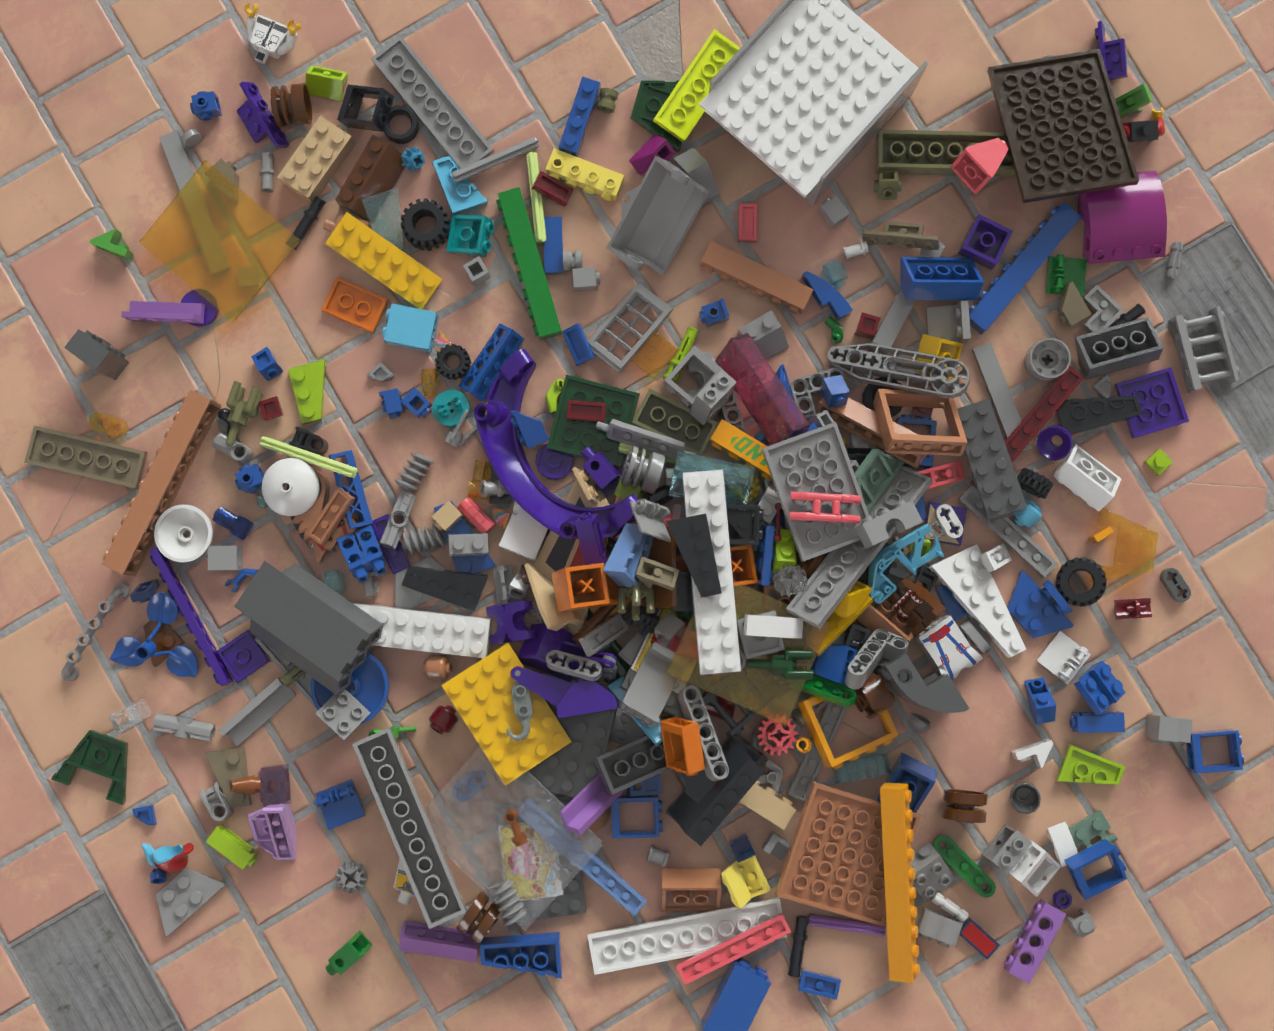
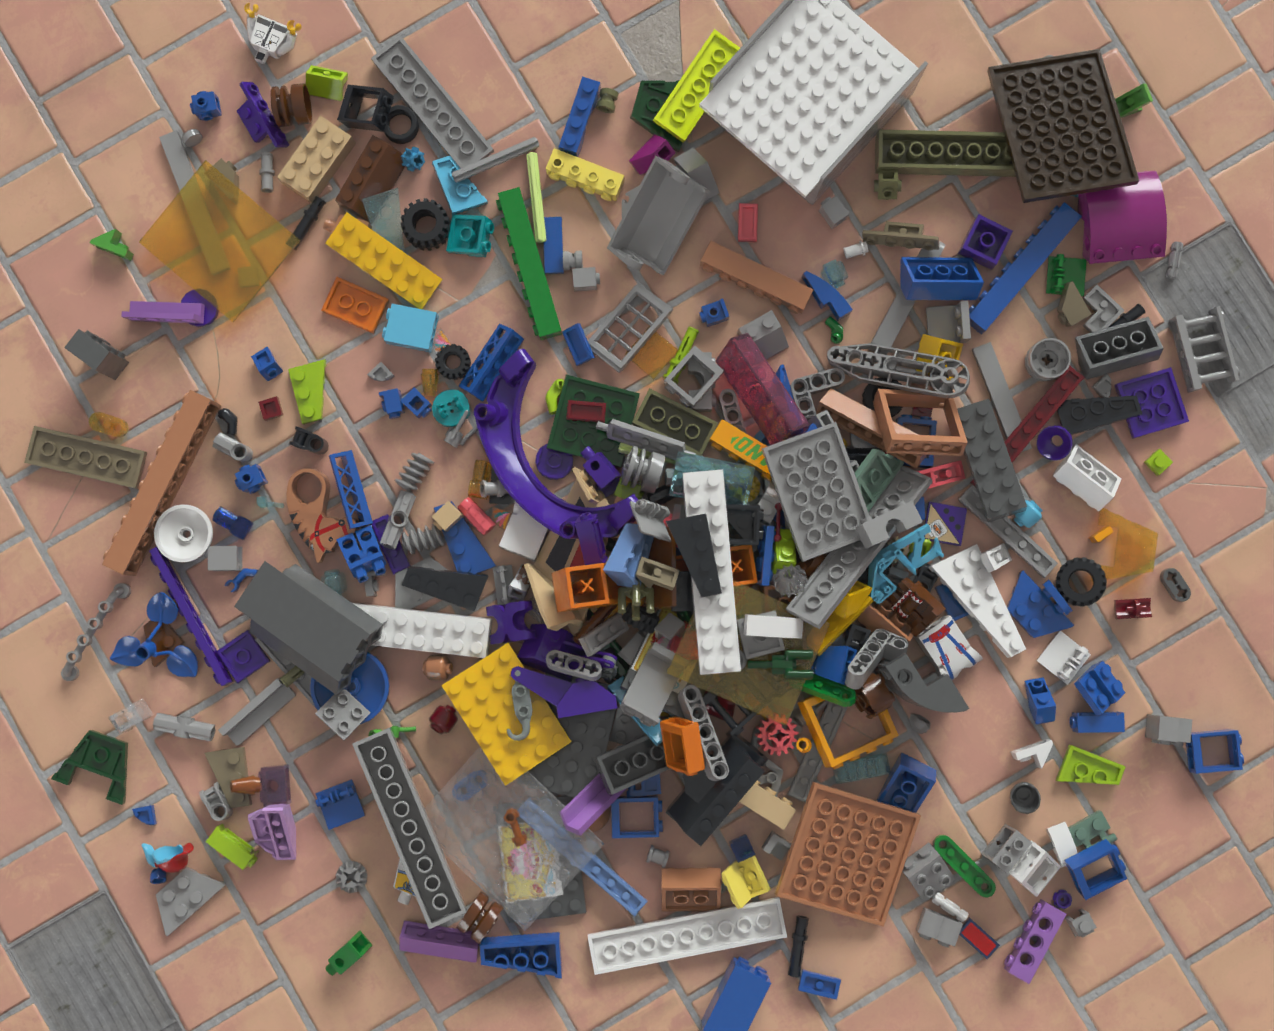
dark blue plate [130,579,160,603] -> none
olive plant [225,381,263,446] -> none
yellowish green axle [260,436,358,478] -> none
white dish [262,458,320,516] -> none
nougat tile [307,487,355,546] -> none
light grey brick [447,533,489,557] -> none
light grey brick [463,256,491,287] -> none
light grey piece [489,880,527,926] -> none
blue slope [510,410,549,449] -> none
dark red tile [531,171,573,207] -> none
coral plate [676,913,791,985] -> none
light grey window [690,370,737,426] -> none
coral piece [790,492,861,523] -> none
medium lavender axle [808,914,885,936] -> none
blue brick [820,375,850,408] -> none
dark red panel [854,312,880,340] -> none
light orange brick [880,783,920,983] -> none
white beam [935,504,963,539] -> none
reddish brown wheel [942,789,988,823] -> none
coral slope [950,138,1009,195] -> none
light grey beam [959,620,990,654] -> none
black tyre [1017,468,1053,499] -> none
dark purple bracket [1095,21,1128,81] -> none
black torso [1122,108,1165,143] -> none

